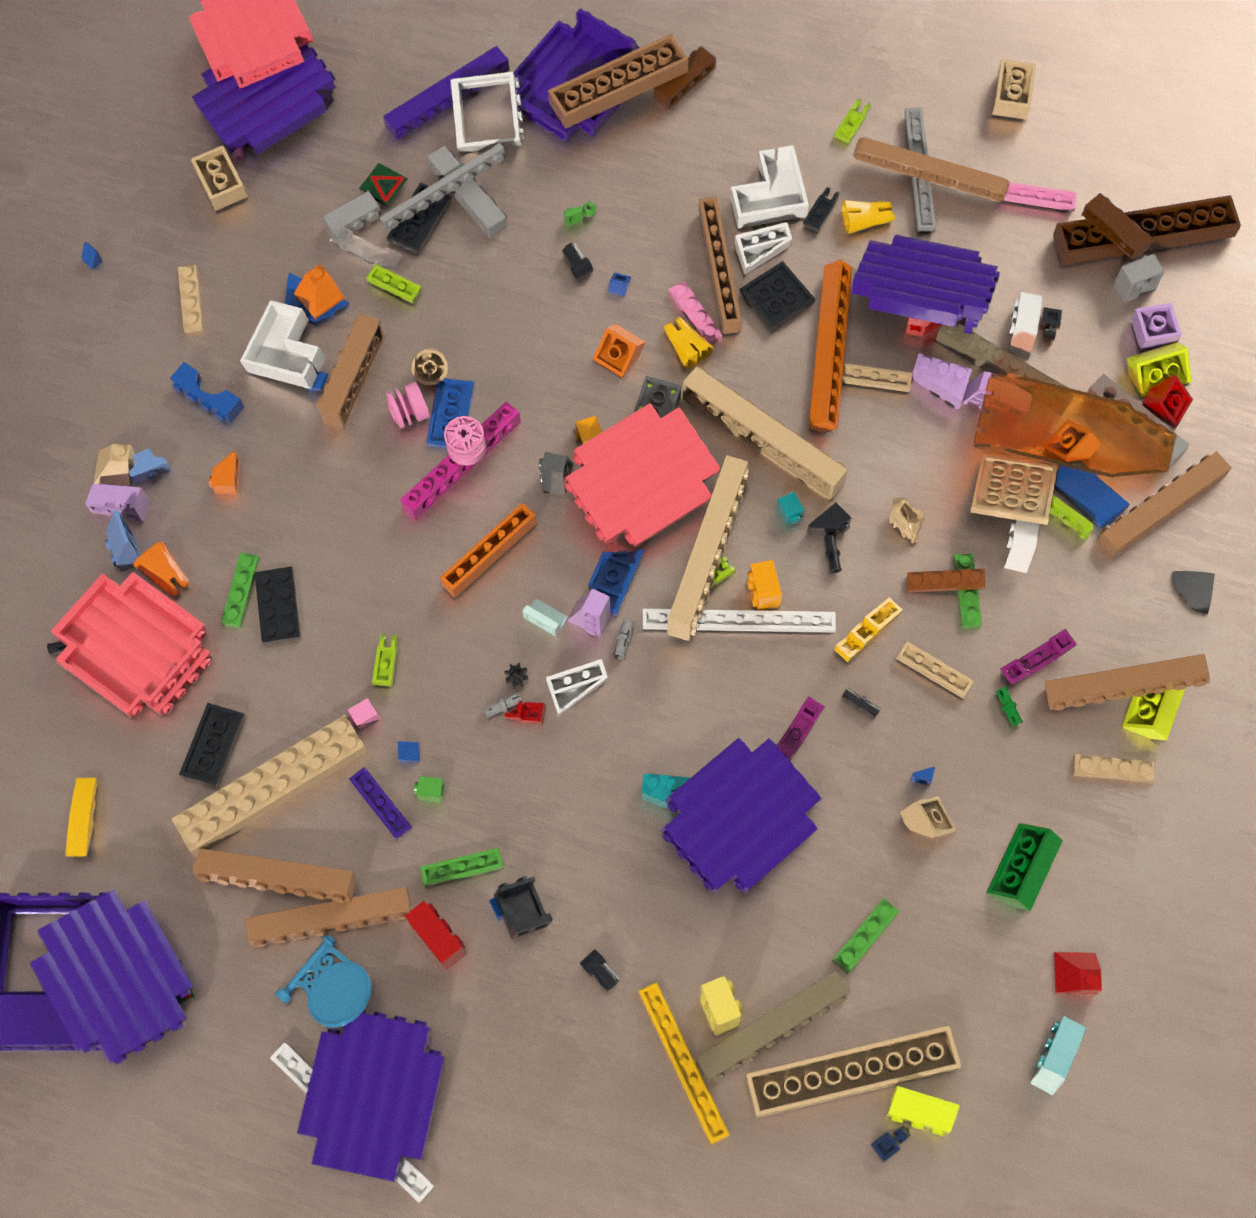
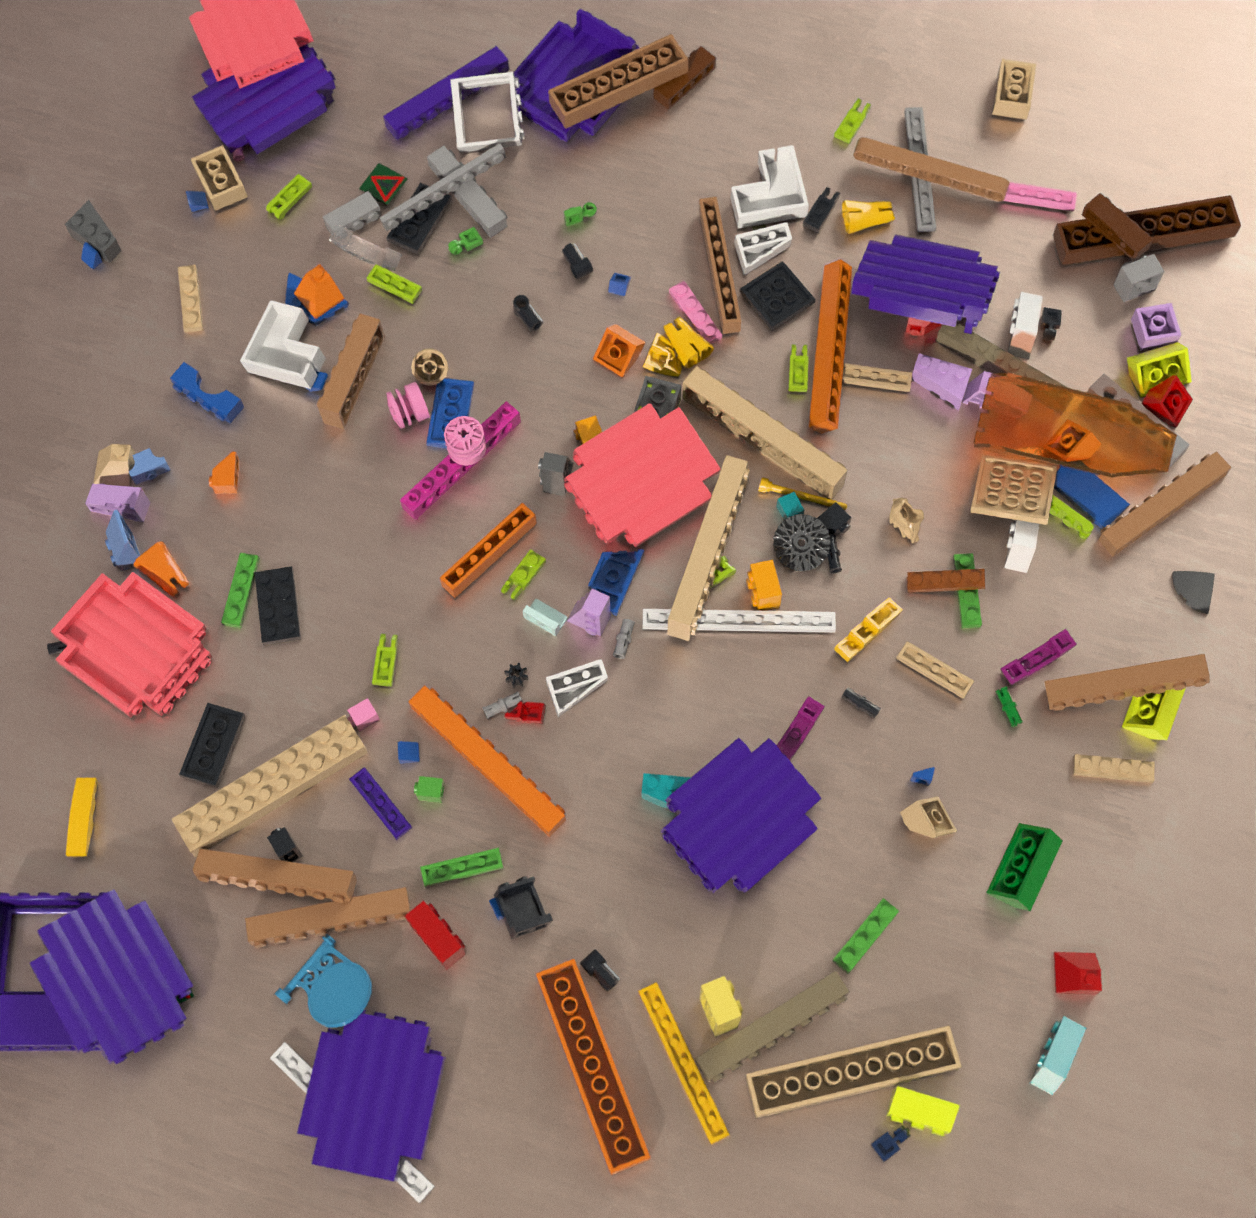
none -> dark grey wedge [65,200,122,263]
none -> blue slope [186,191,209,212]
none -> lime plate [266,174,312,220]
none -> black brick [267,827,303,862]
none -> orange brick [408,686,566,837]
none -> bright green plate [448,227,483,255]
none -> lime hinge [501,549,546,600]
none -> black piece [513,295,544,331]
none -> orange brick [536,959,651,1176]
none -> yellow brick [642,333,682,377]
none -> yellow piece [758,477,847,510]
none -> dark grey wheel [773,514,831,571]
none -> lime hinge [789,344,809,392]

